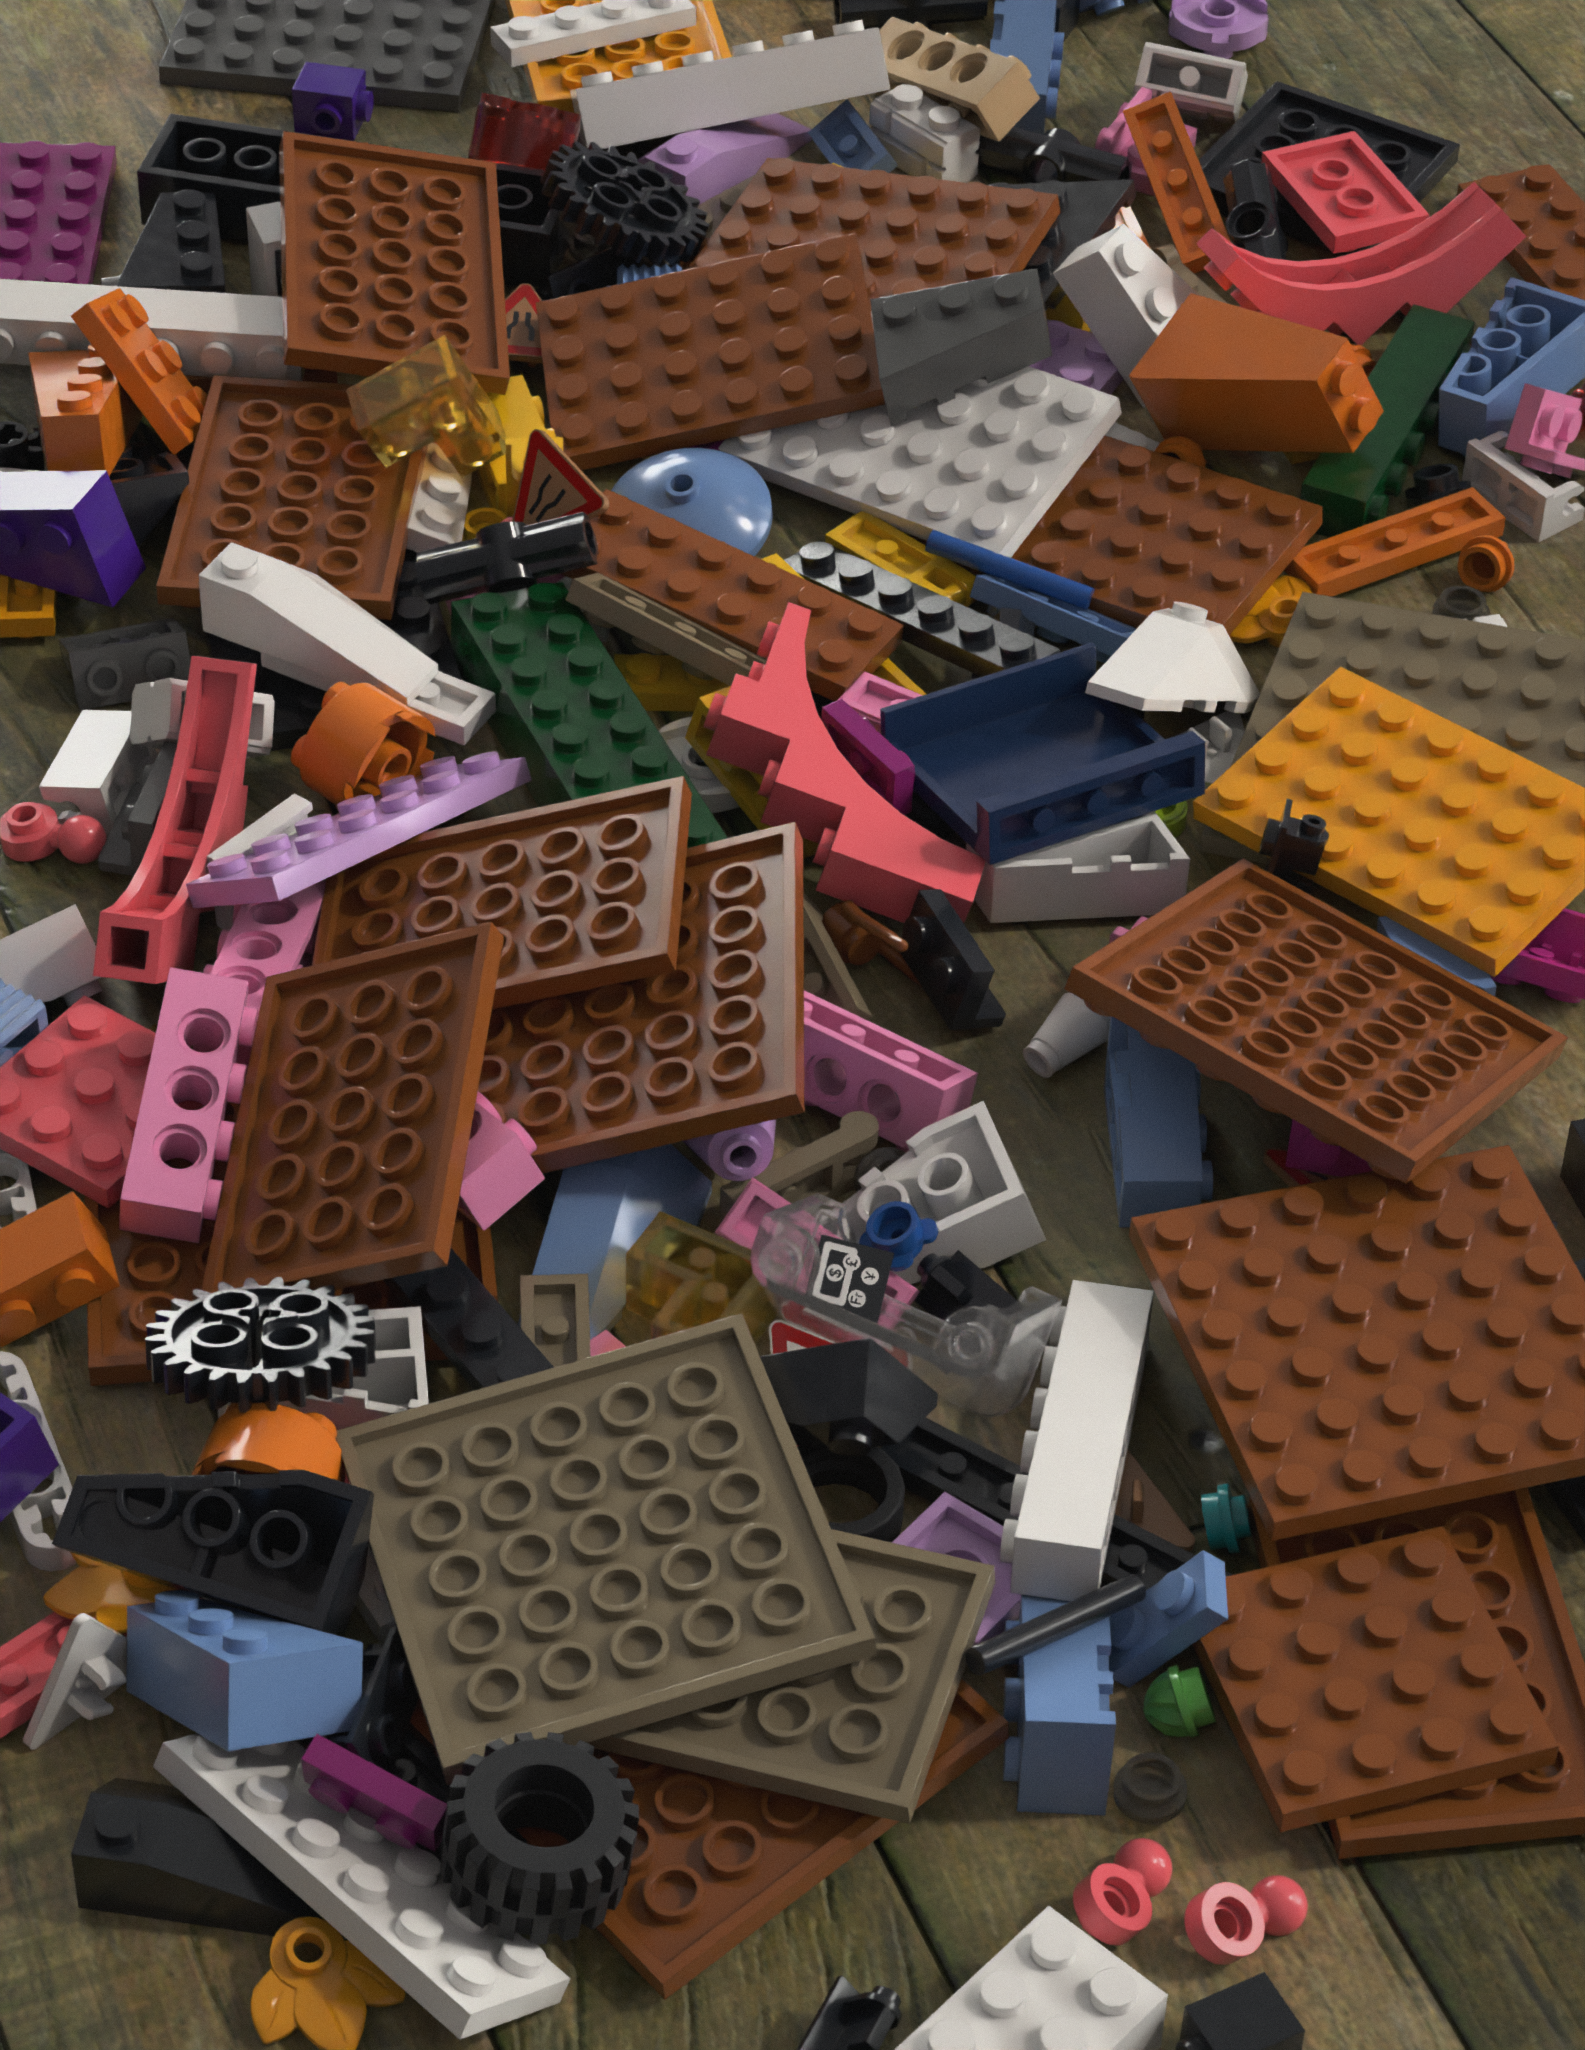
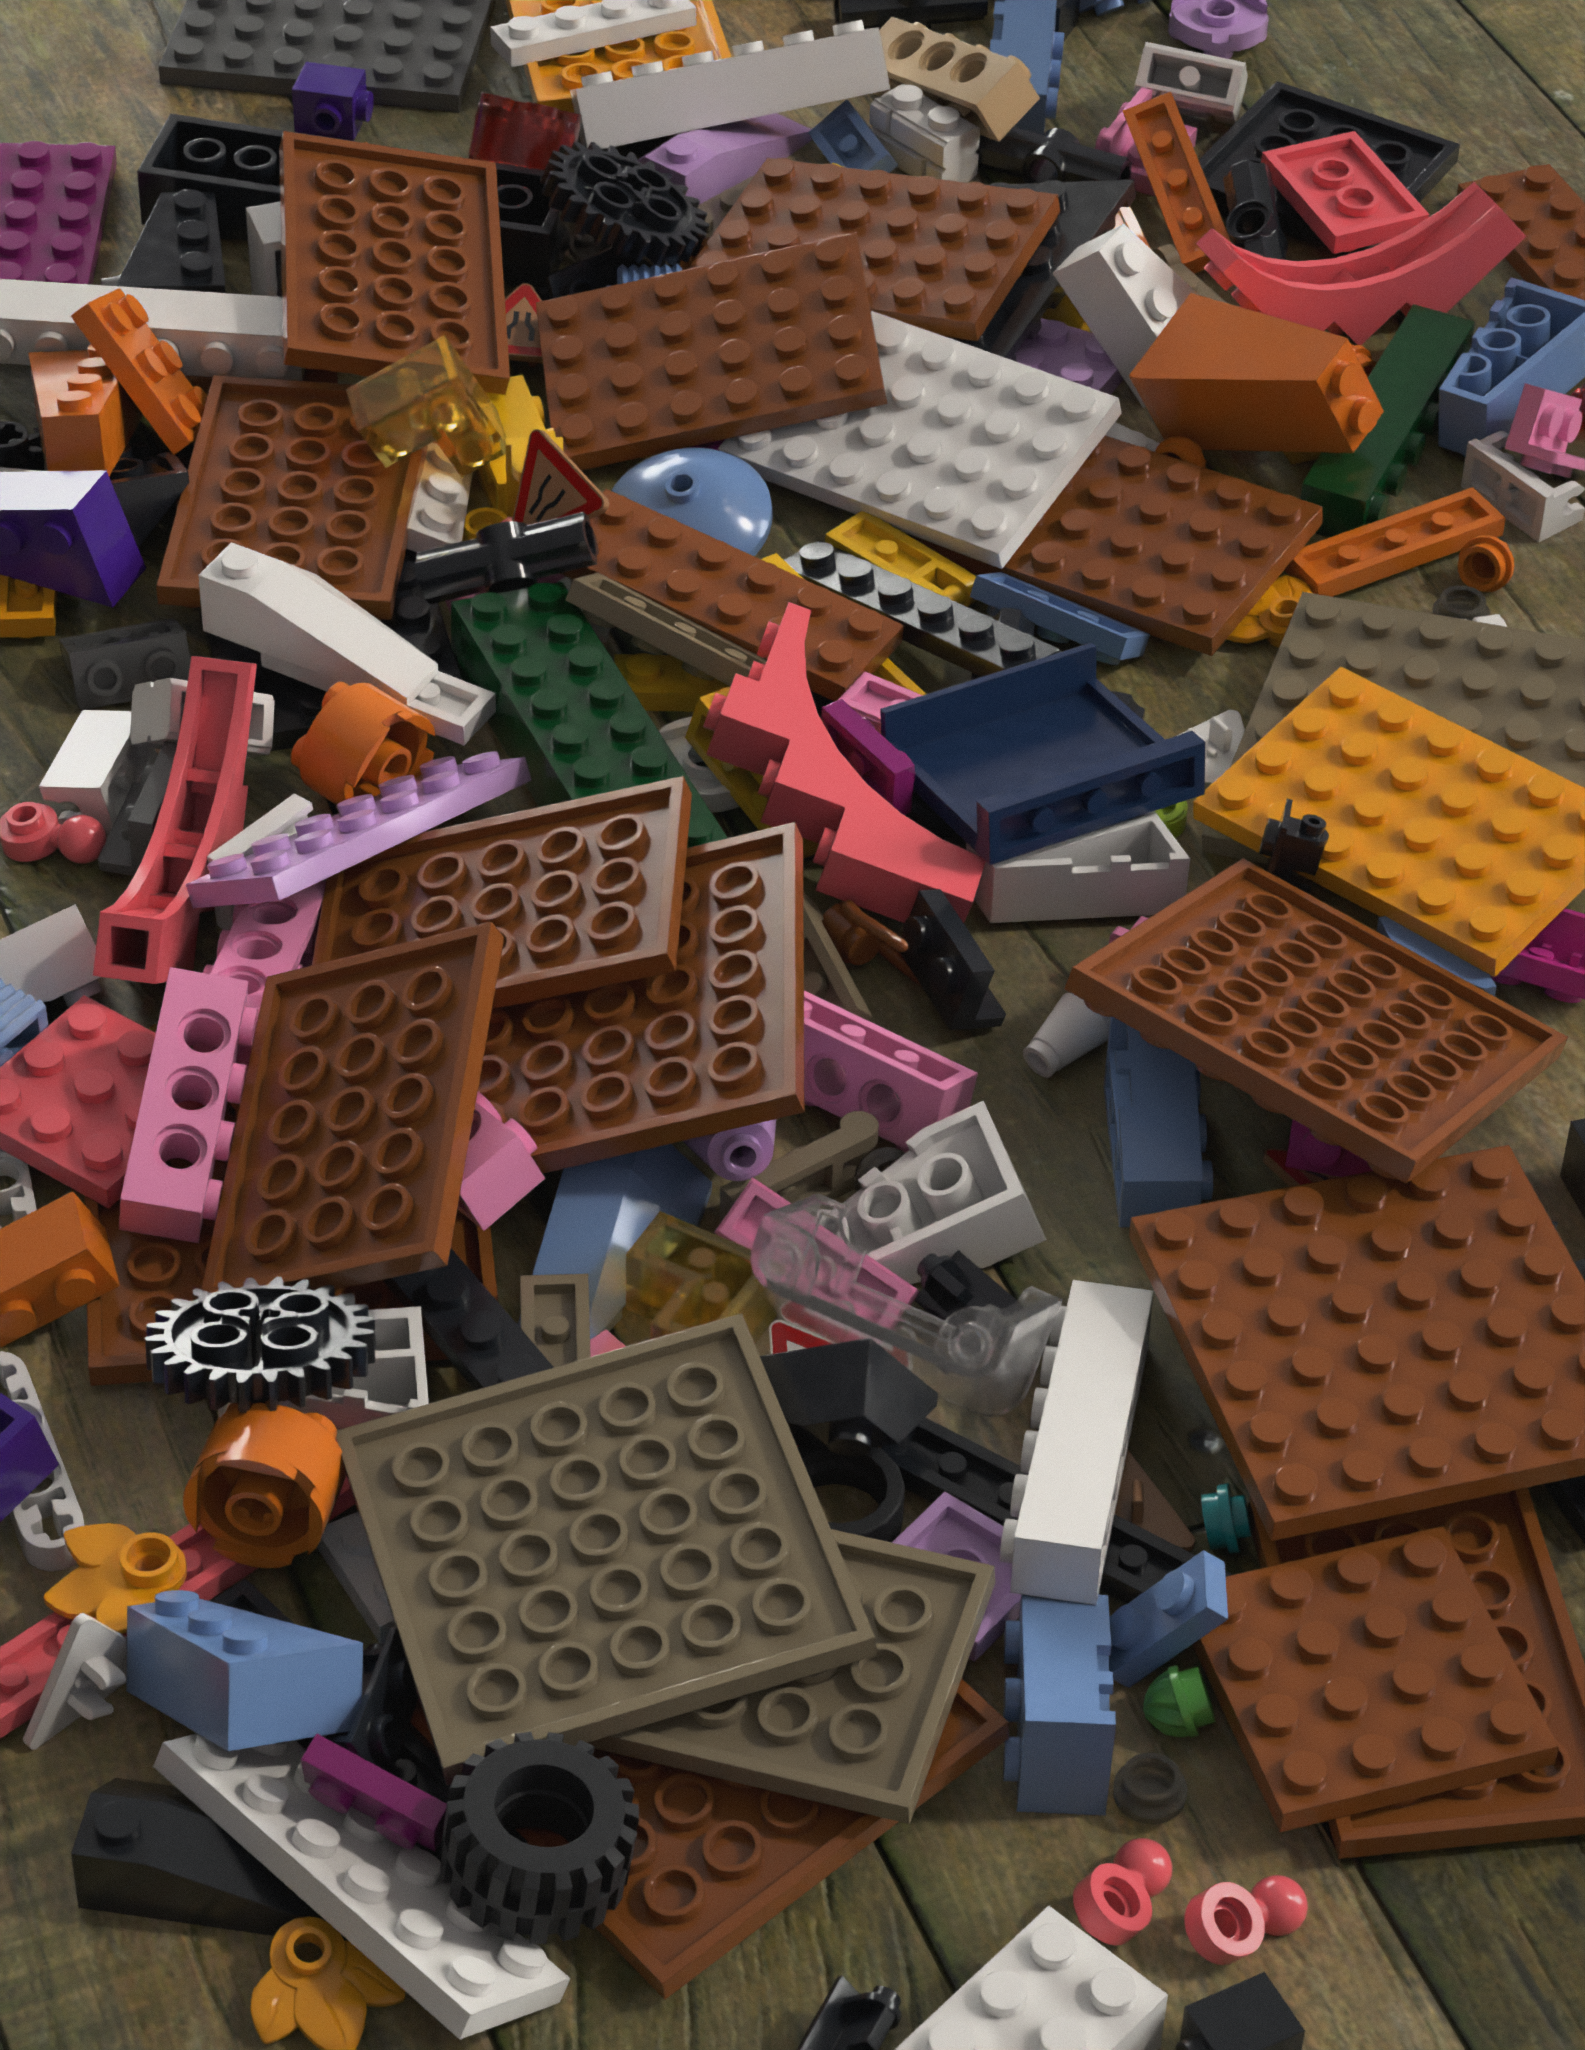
black wedge [52,1470,374,1637] -> none
black sticker [804,1234,894,1325] -> none
blue plate [859,1201,939,1272] -> none
dark grey wedge [870,268,1052,426] -> none
blue bar [925,530,1095,610] -> none
black bar [965,1574,1146,1676] -> none
white wedge [1085,602,1260,713] -> none
black plate [1405,464,1472,504] -> none

